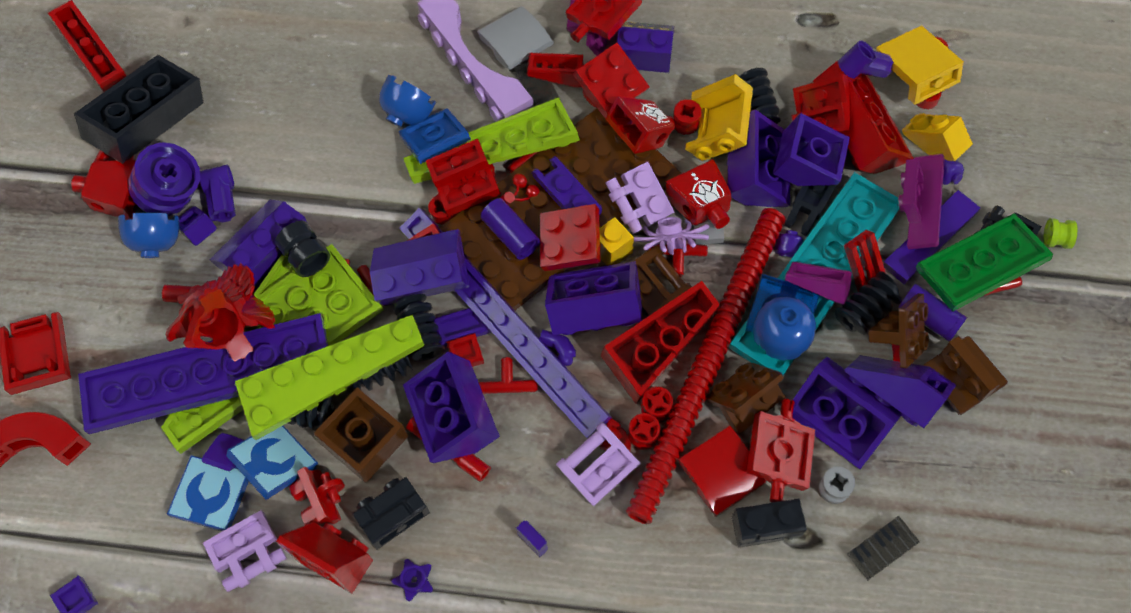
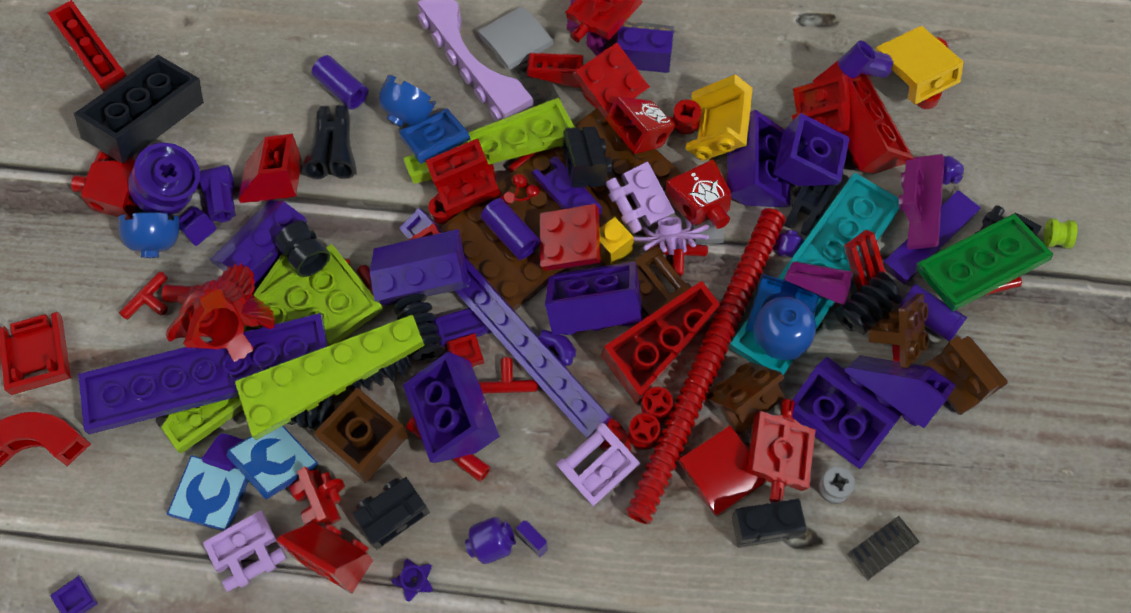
black piece [739,68,781,124] -> none
yellow slope [901,113,973,161] -> none
none -> red piece [119,271,168,320]
none -> red slope [238,133,302,203]
none -> black piece [302,105,357,180]
none -> dark purple pin [311,55,368,109]
none -> dark purple head [465,517,516,565]
none -> black brick [562,127,612,188]

